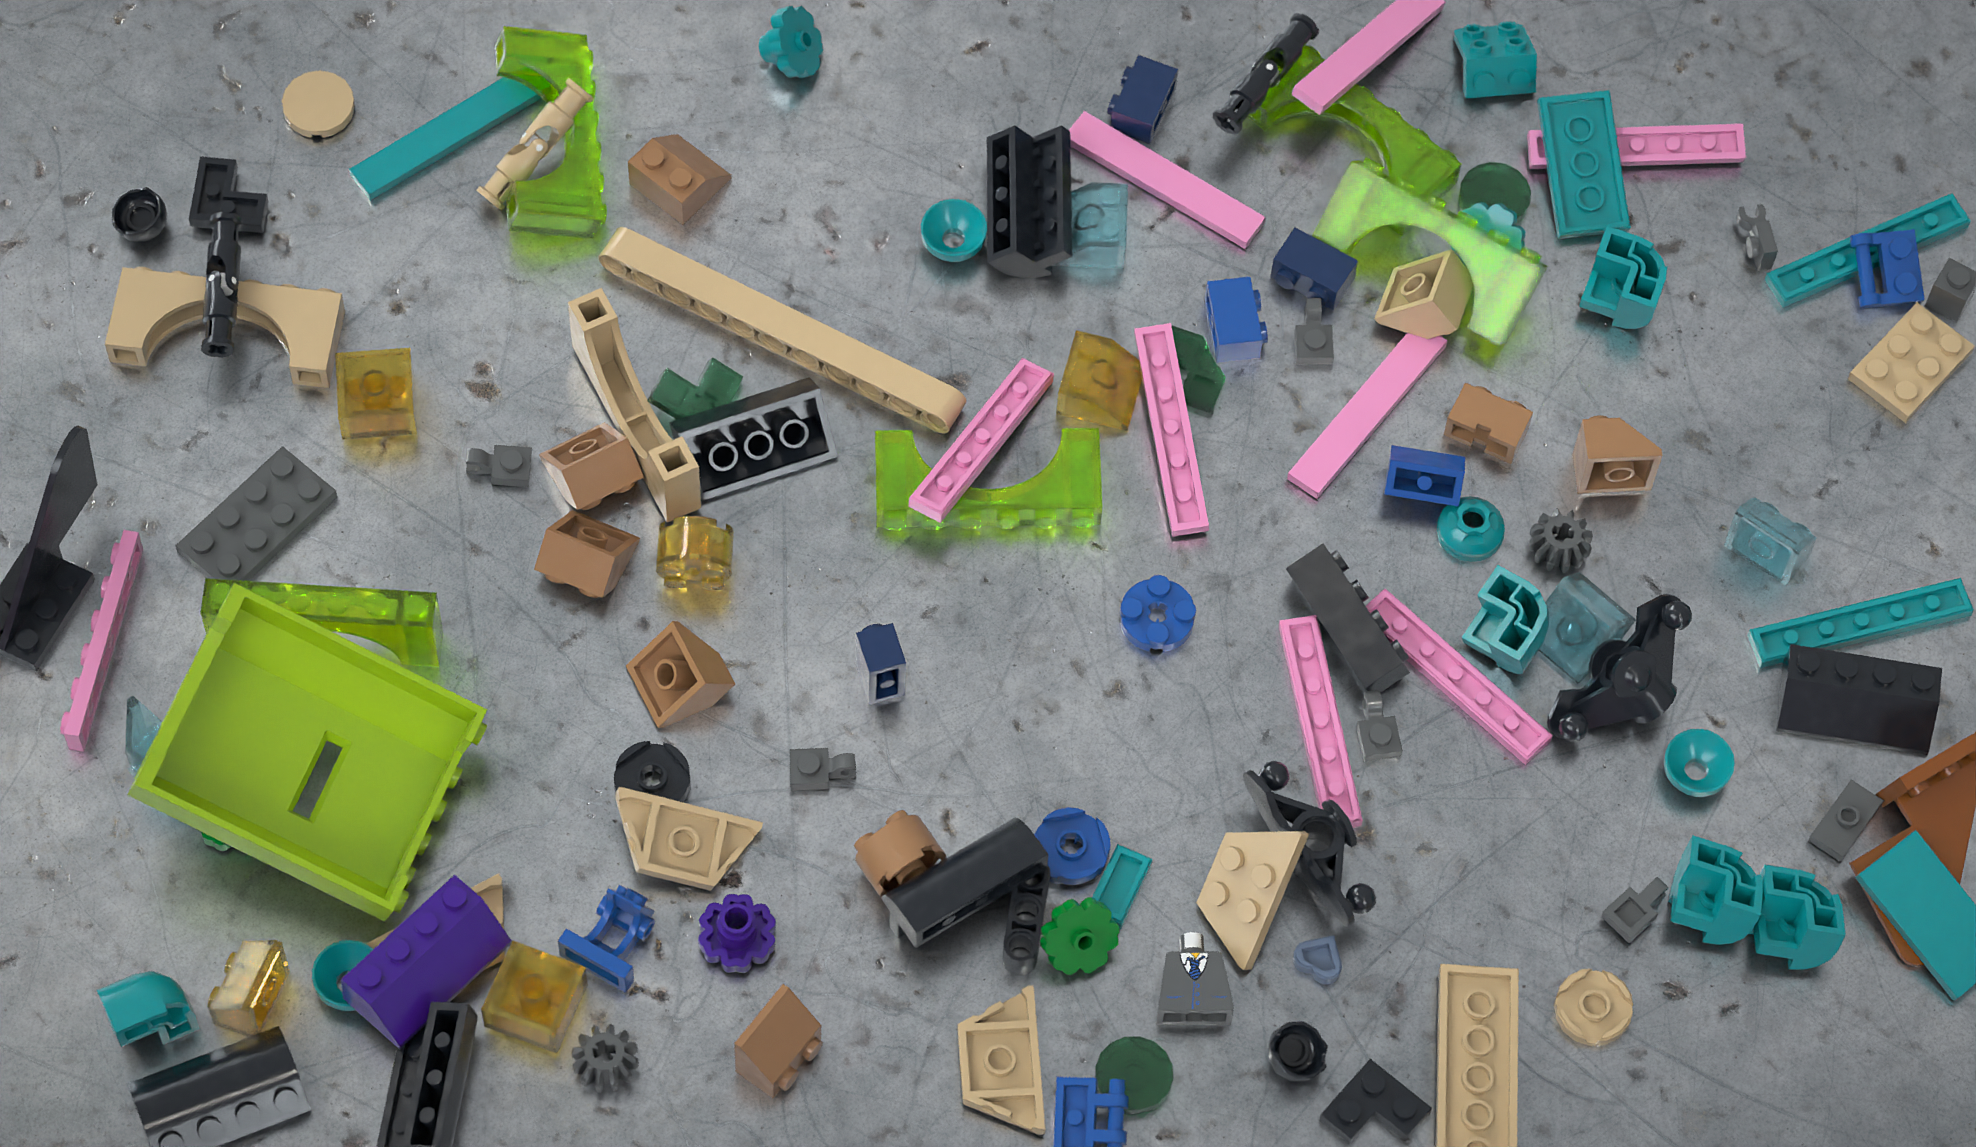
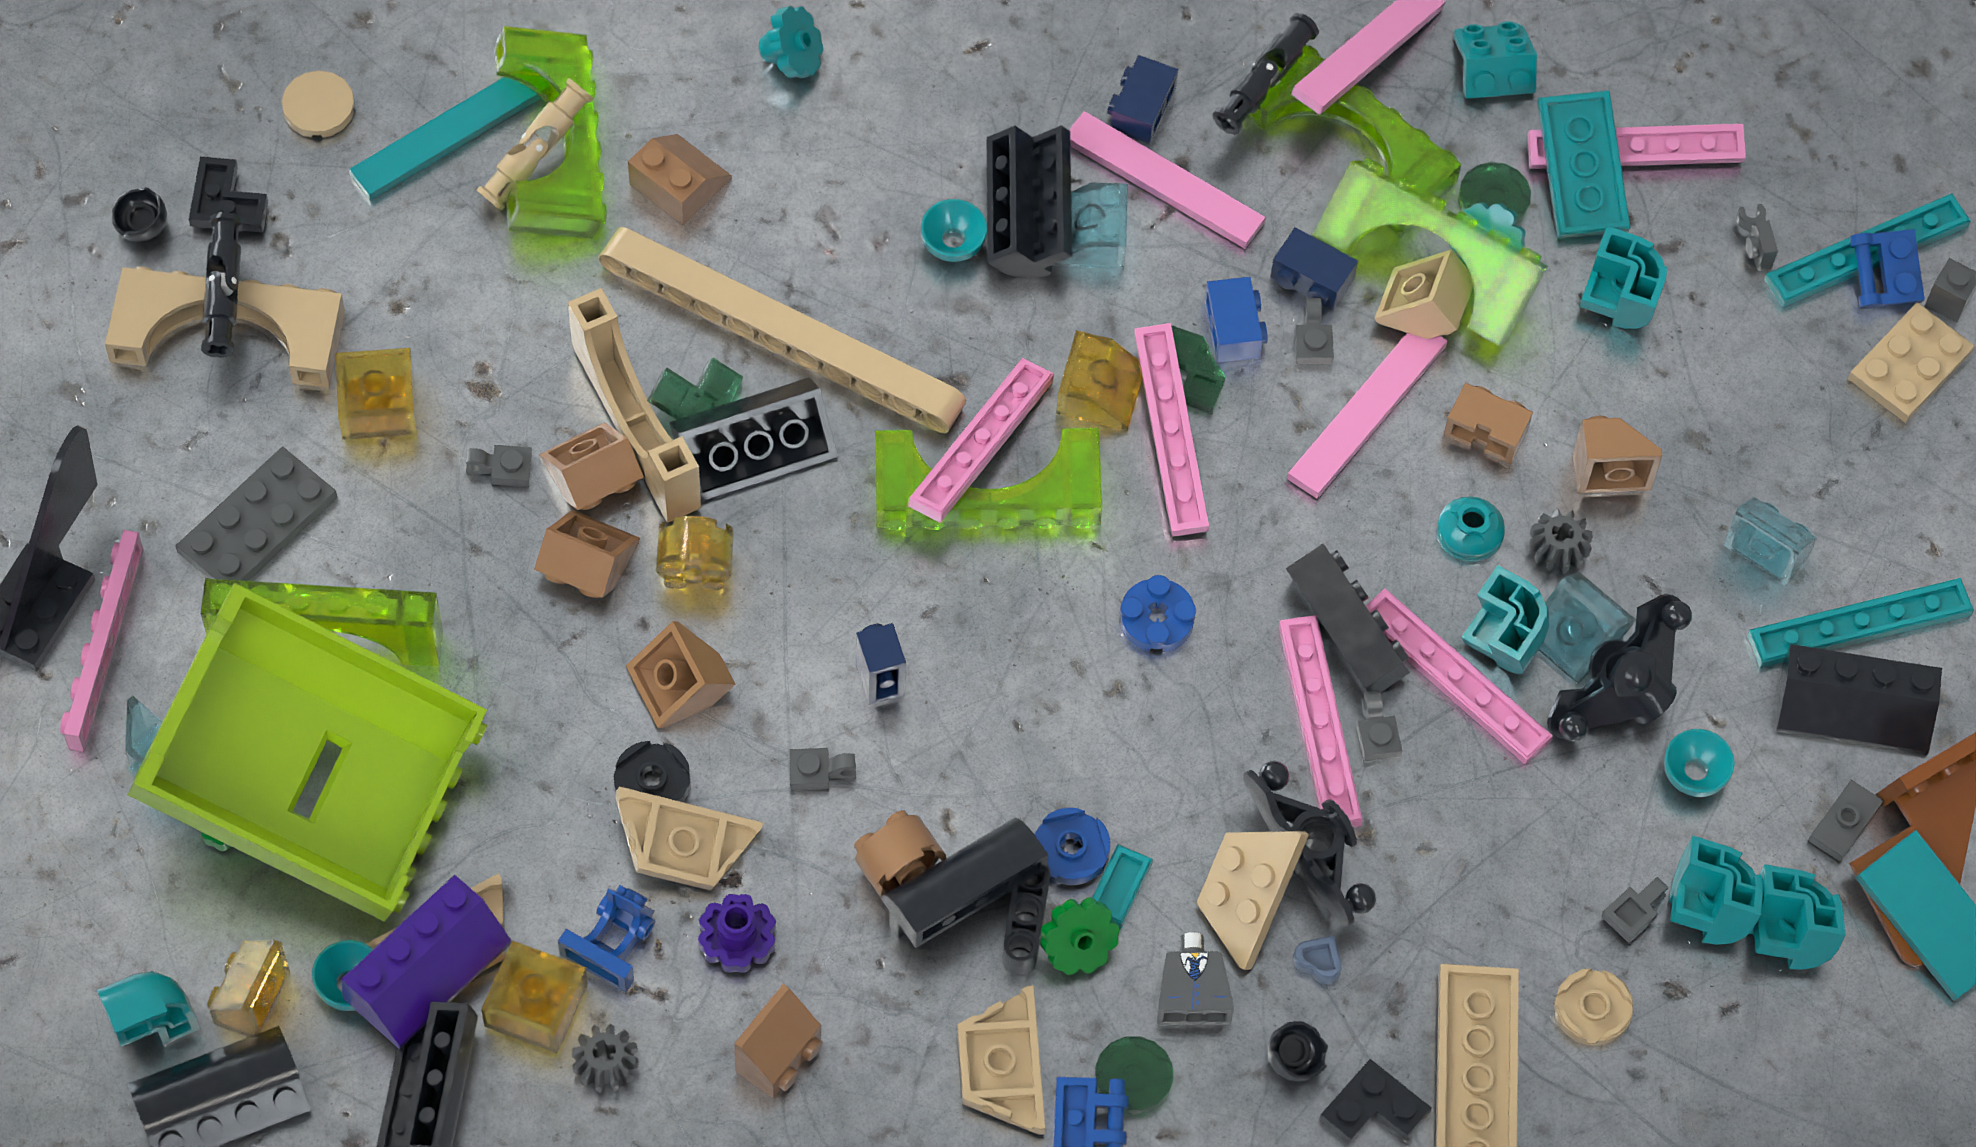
blue brick [1384,445,1465,506] -> none

